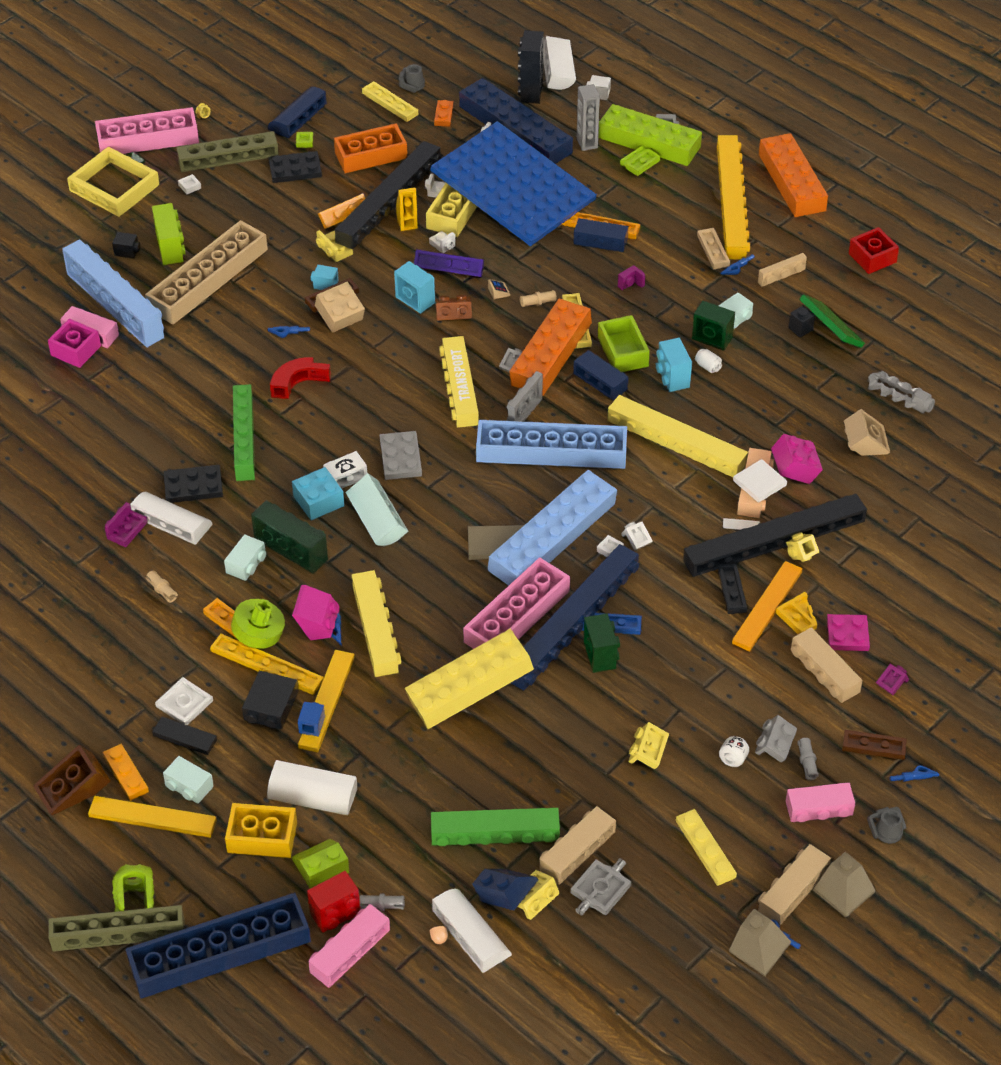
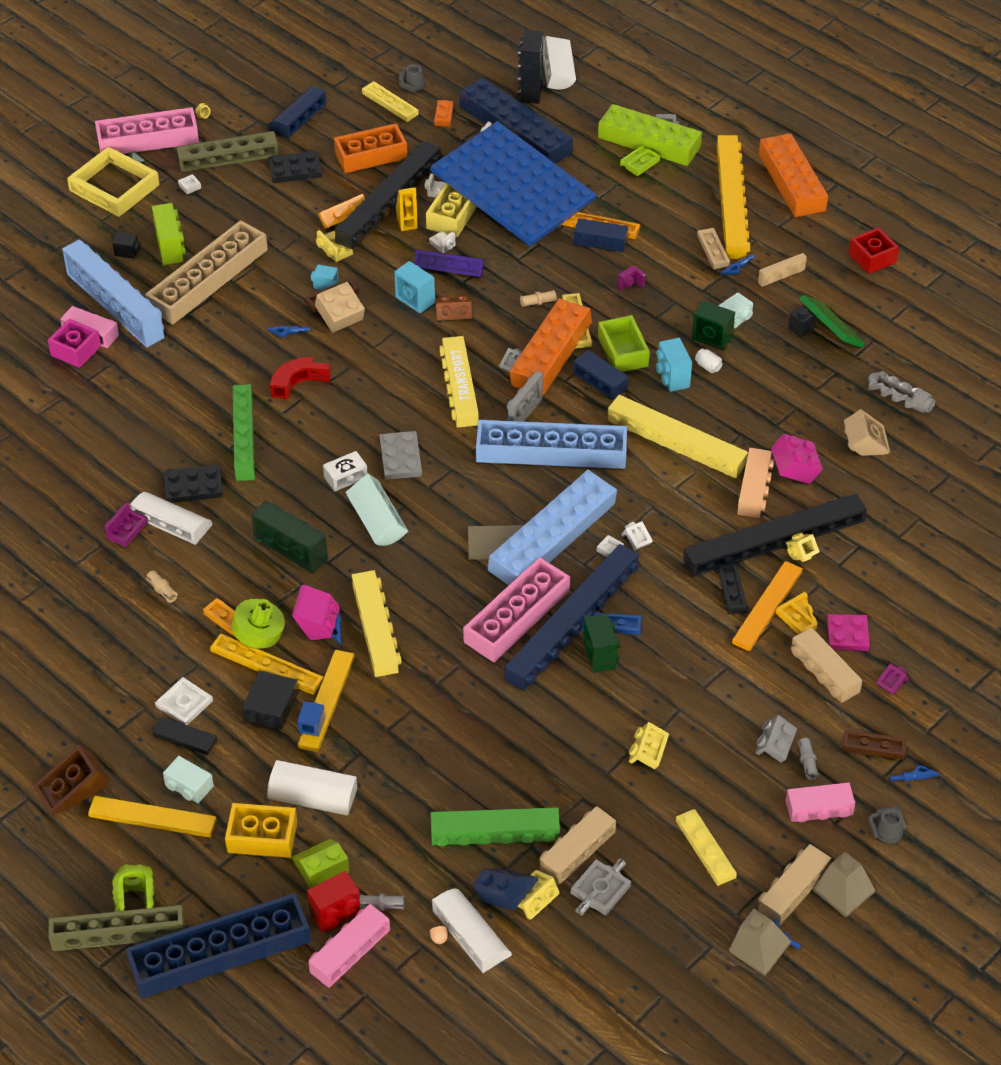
light orange plate [103,744,149,801] -> none
light aqua brick [224,534,266,581] -> none
medium azure brick [292,467,344,520] -> none
lime plate [296,132,313,148] -> none
light yellow brick [405,628,534,729] -> none
tan slope [488,279,510,300] -> none
light grey brick [577,84,600,151] -> none
white brick [587,75,611,100] -> none
white head [719,736,749,767] -> none
white sticker [723,518,760,530] -> none
white tile [733,459,787,503] -> none

